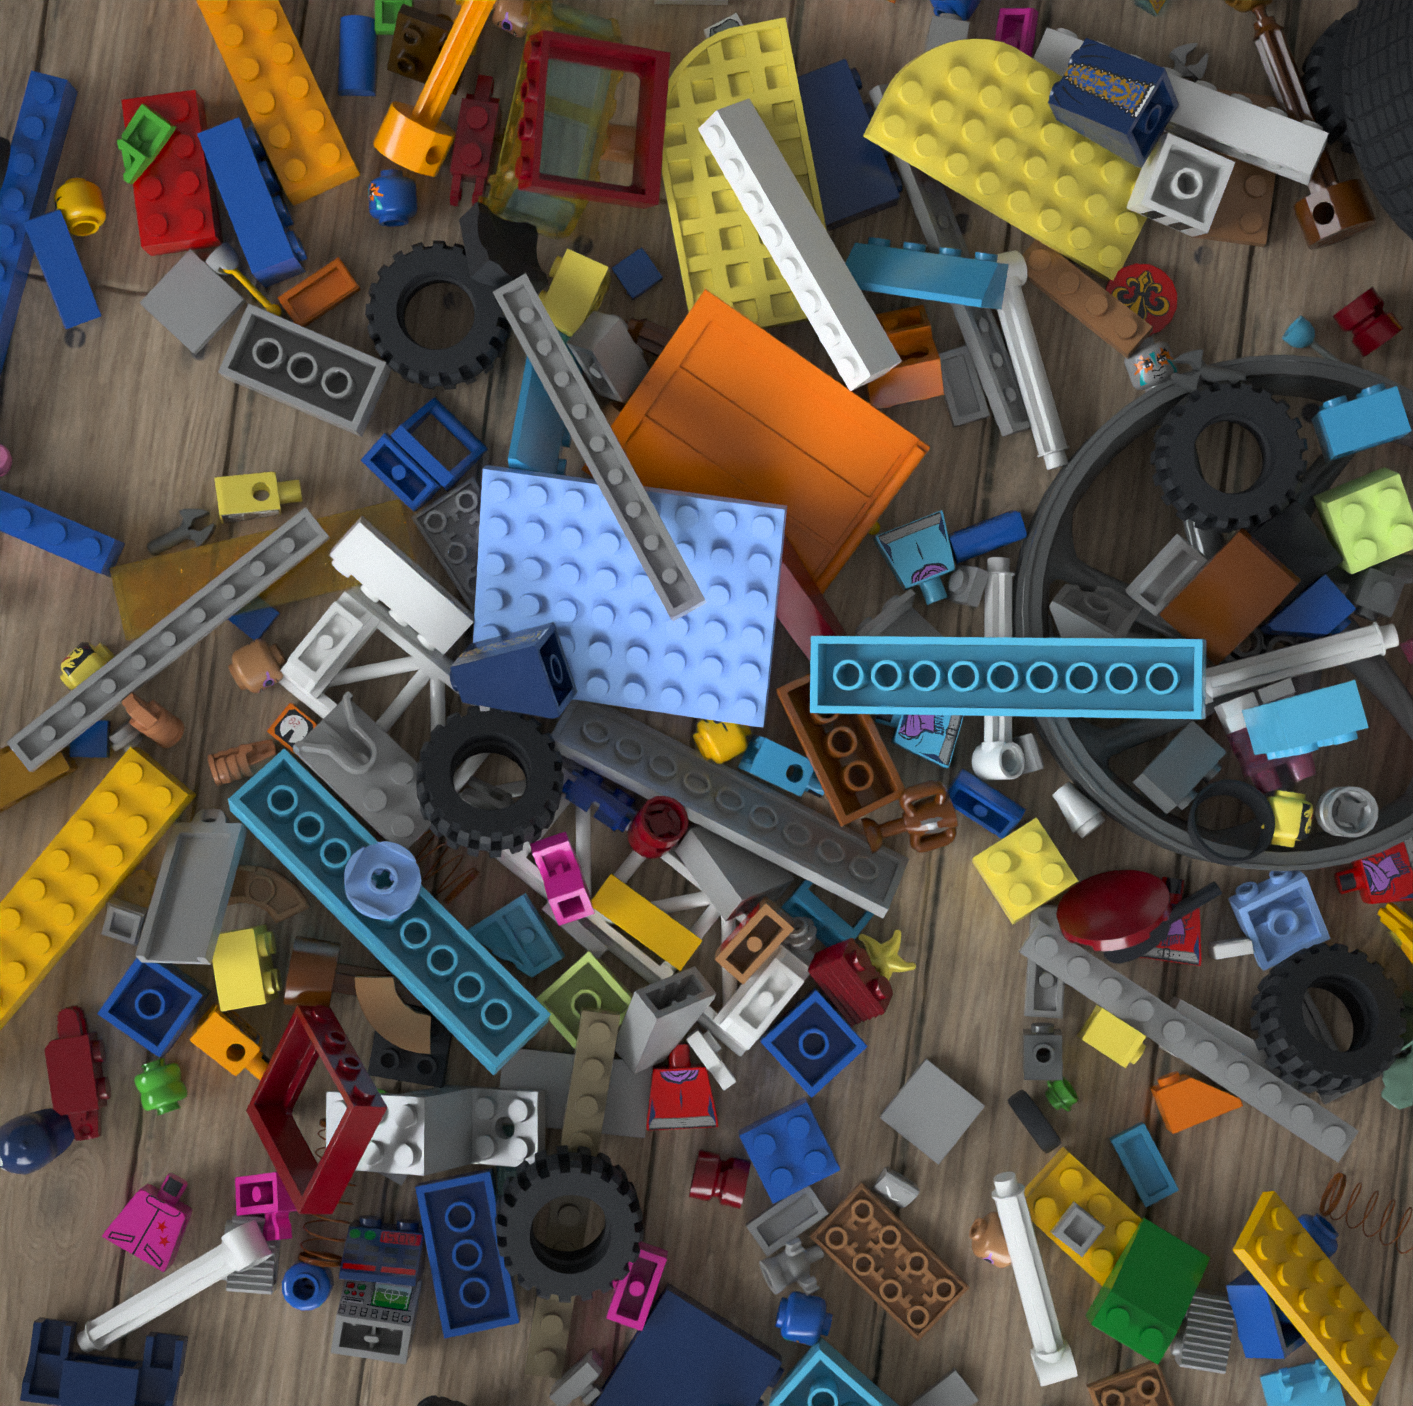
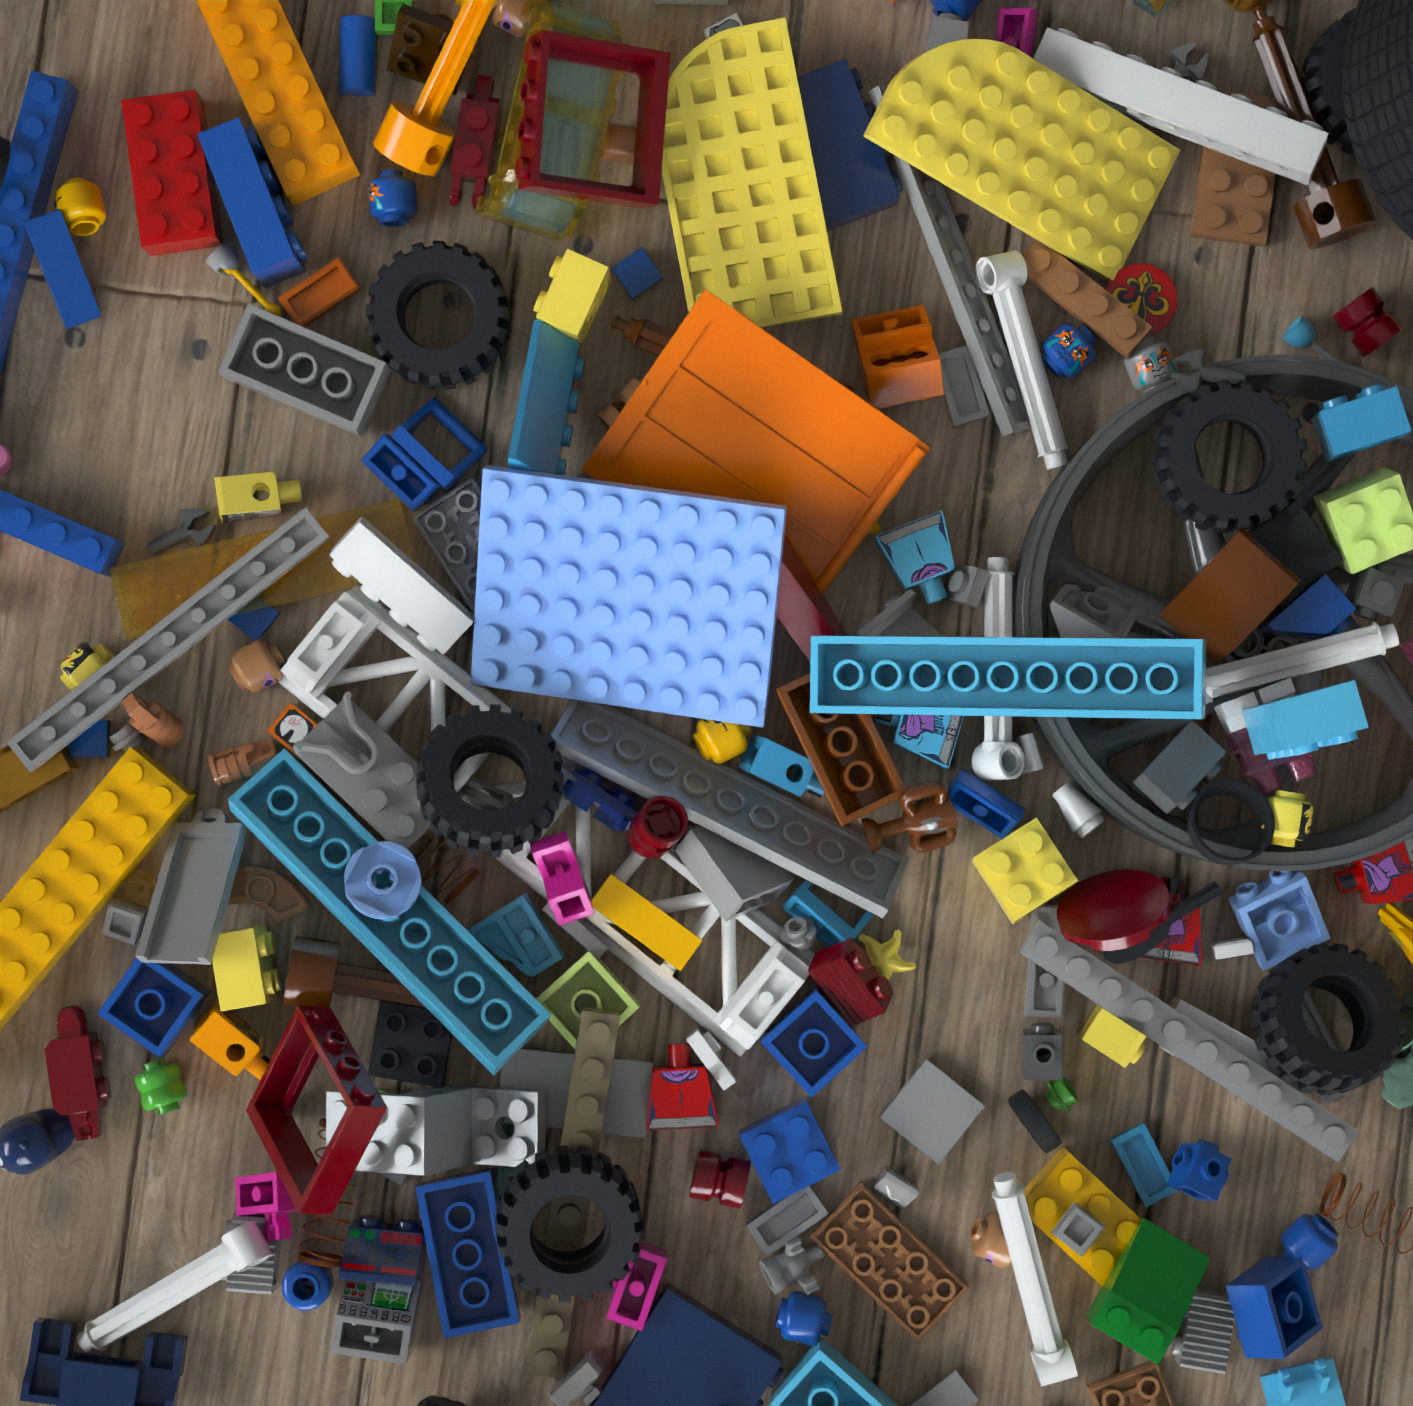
dark pink torso [102,1173,193,1272] -> none
bright green slope [117,104,177,184] -> none
light grey tile [140,249,246,355] -> none
medium nougat tile [355,976,431,1054] -> none
dark blue slope [449,622,577,719] -> none
black brick [459,202,549,294] -> none
light grey plate [493,273,707,622] -> none
light grey brick [567,311,650,403] -> none
light grey slope [615,966,717,1074] -> none
white brick [698,99,902,391] -> none
medium nougat brick [715,896,794,985] -> none
dark azure slope [845,237,1009,310] -> none
blue brick [948,510,1027,564] -> none
dark blue slope [1048,38,1179,169] -> none
light grey tile [1125,534,1208,616] -> none
white brick [1126,133,1235,237] -> none
orange slope [1150,1071,1243,1134] -> none
yellow plate [1233,1191,1399,1406] -> none
light grey wheel [1315,786,1379,837] -> none
none -> blue head [1041,323,1097,379]
none -> blue brick [1167,1139,1232,1201]

